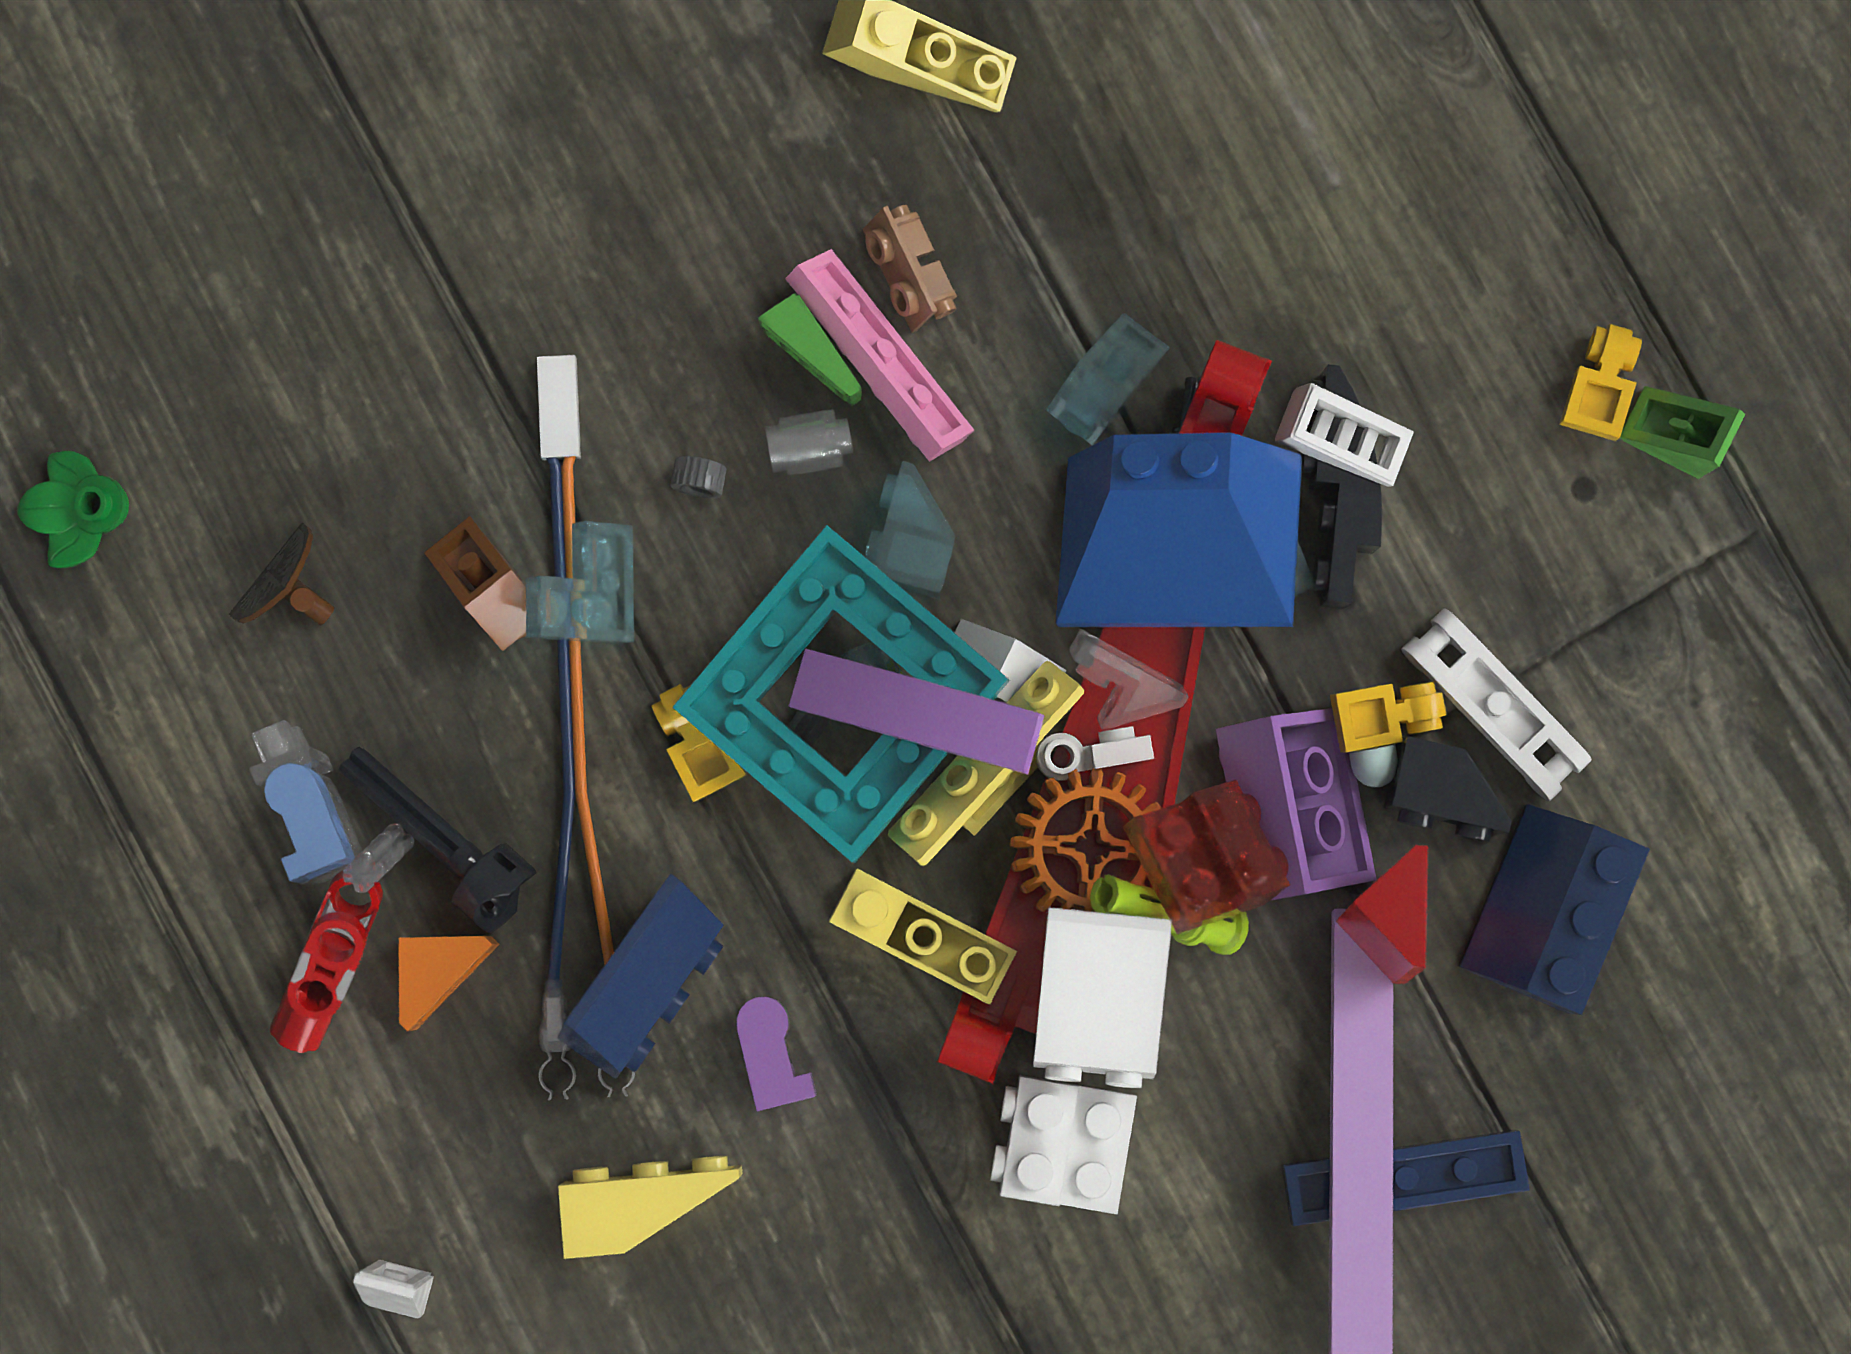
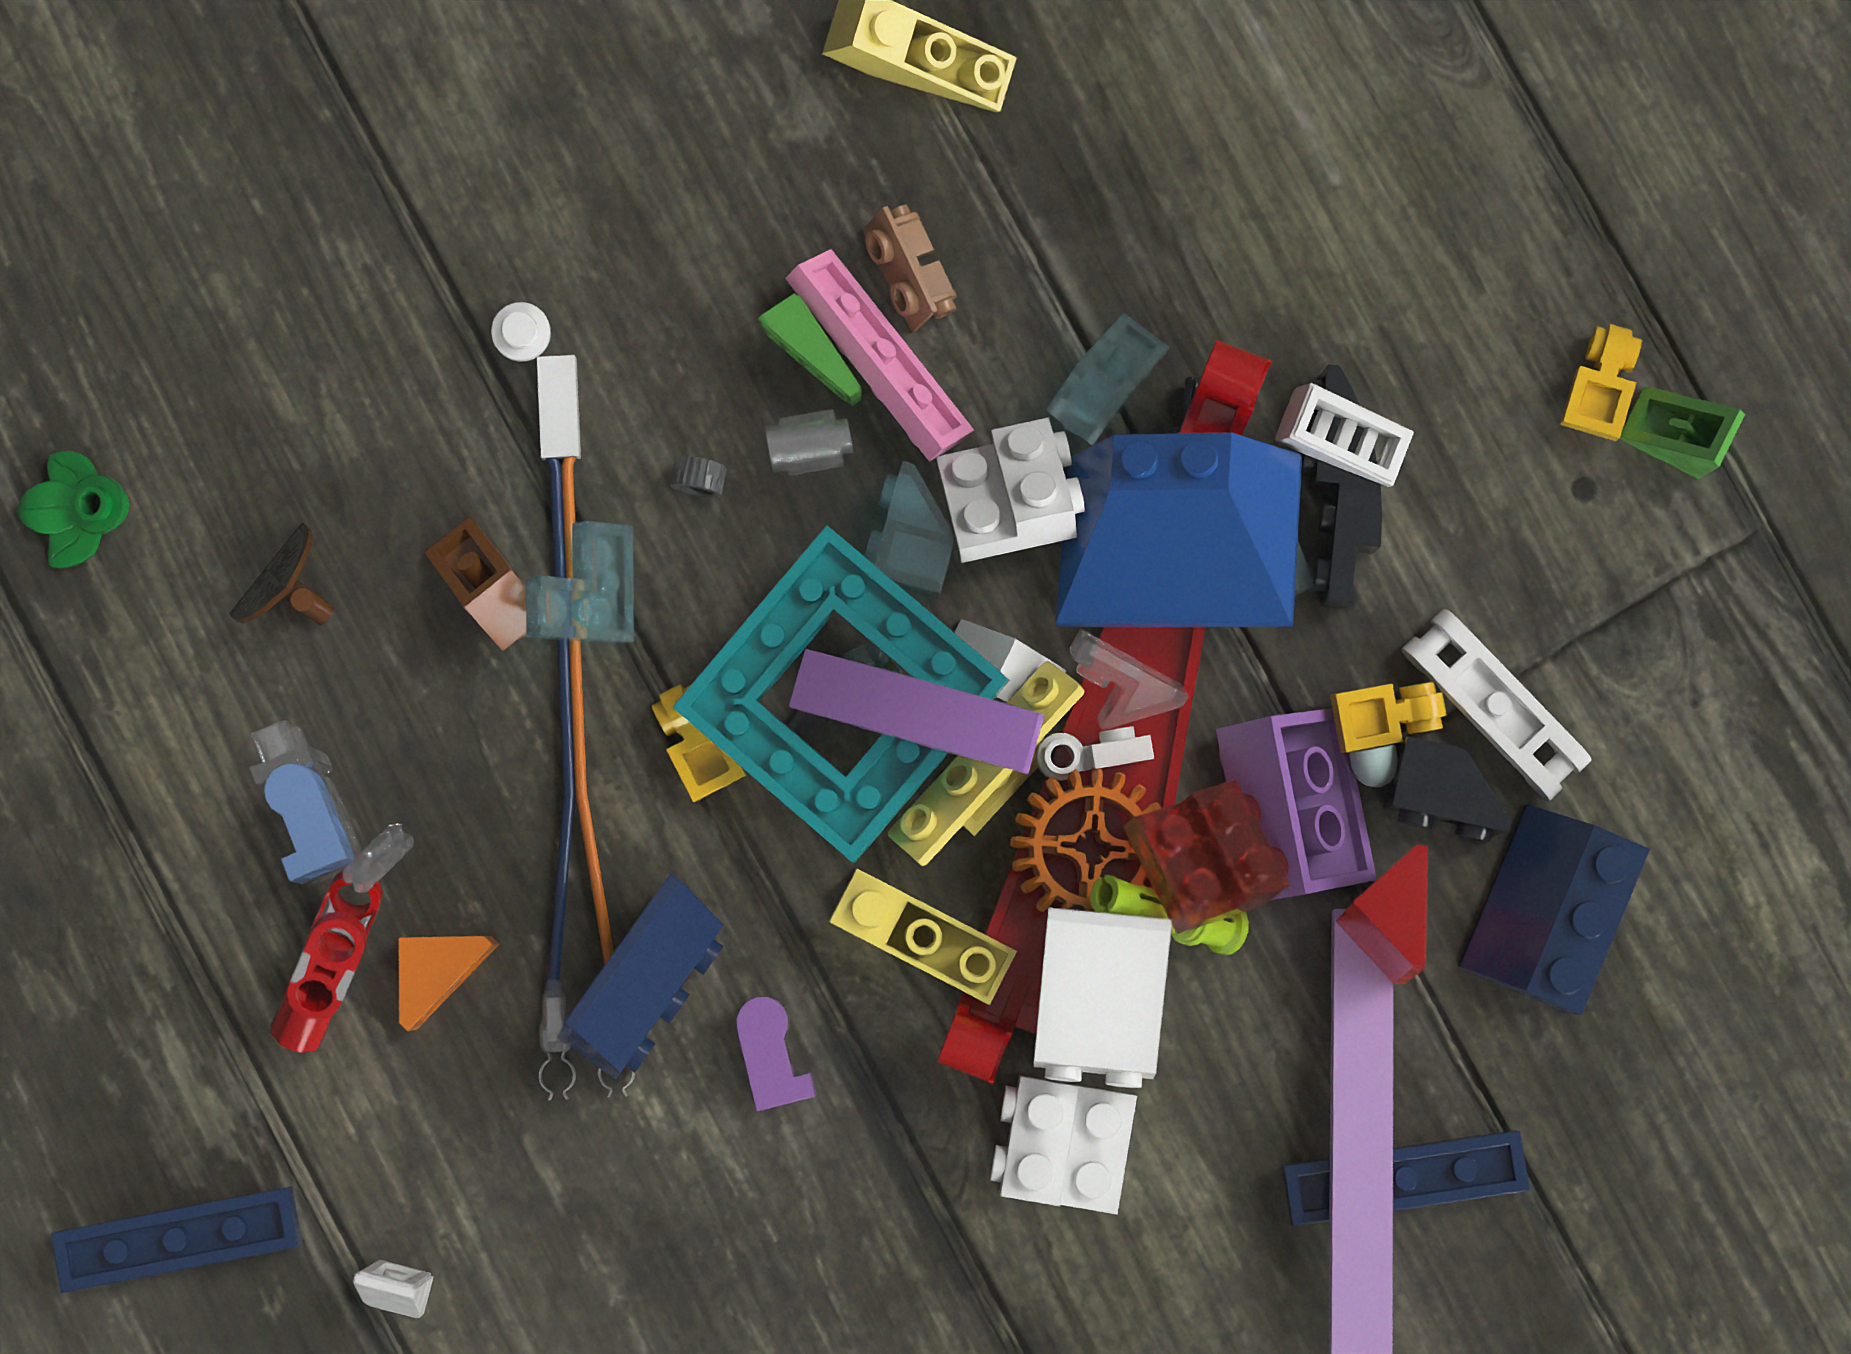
black piece [339,746,536,933] -> none
light yellow slope [558,1156,743,1259] -> none
none -> dark blue plate [51,1186,303,1293]
none -> white plate [491,302,551,361]
none -> white plate [936,417,1085,563]

